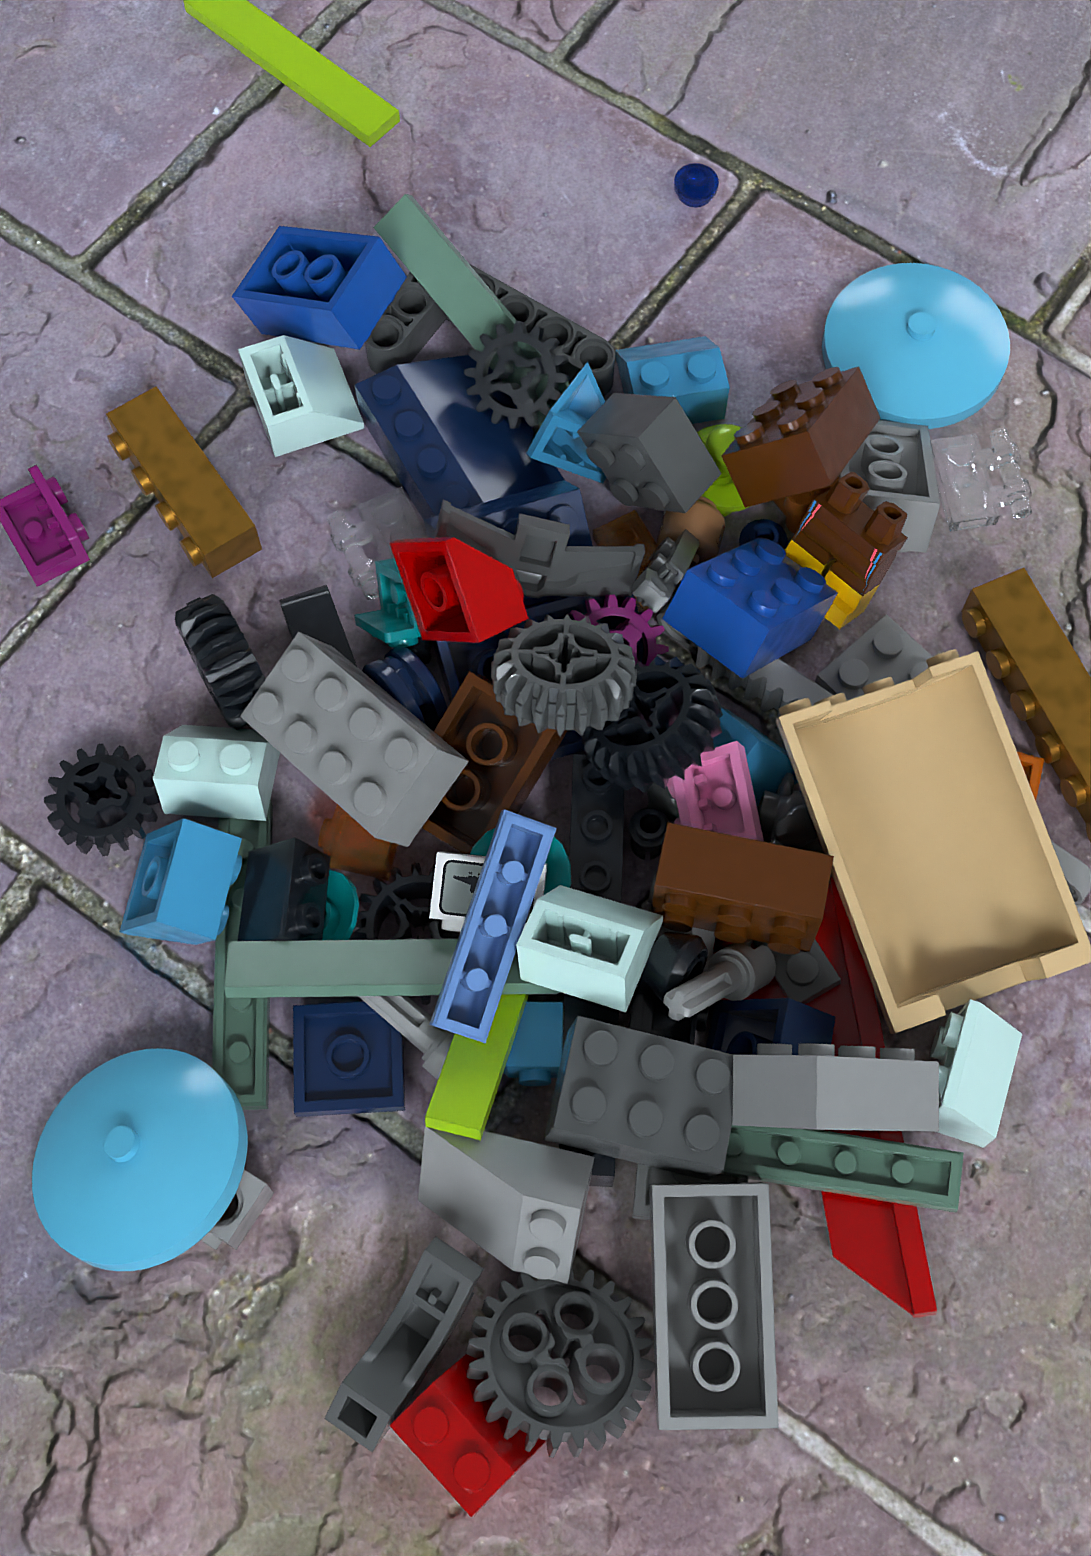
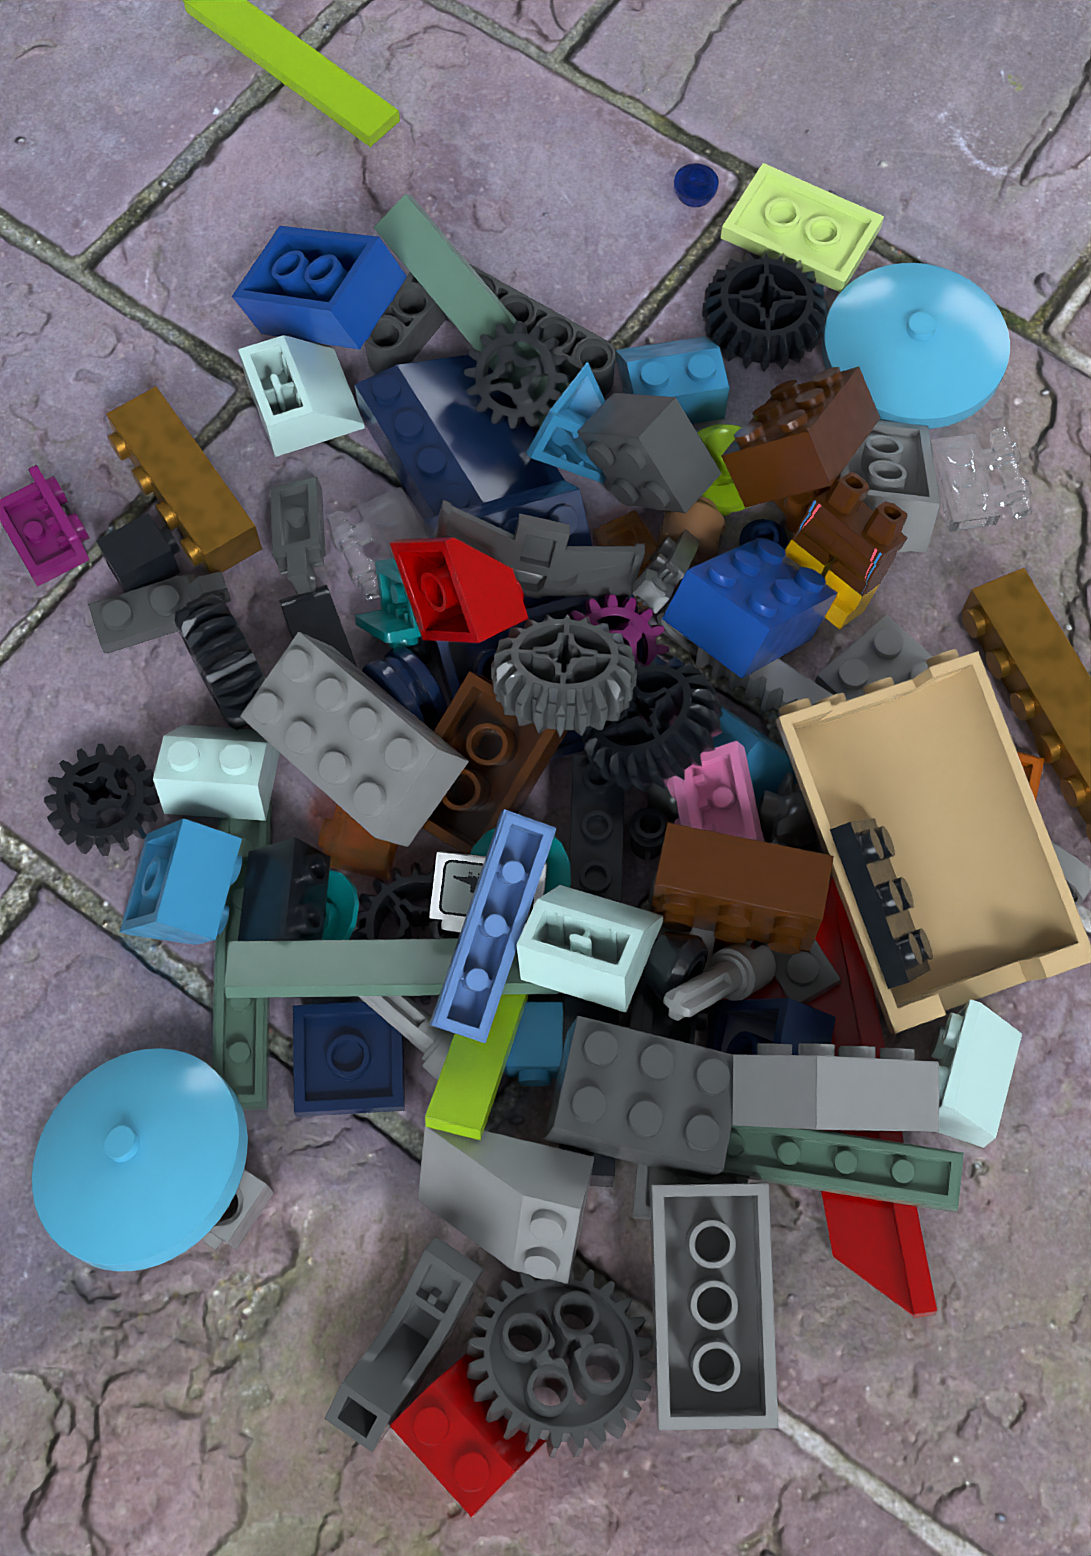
none -> dark grey hinge [88,571,231,654]
none -> black brick [96,513,181,593]
none -> dark grey hinge [270,477,326,595]
none -> black gear [702,250,828,372]
none -> yellowish green plate [720,163,884,293]
none -> black plate [830,818,933,989]

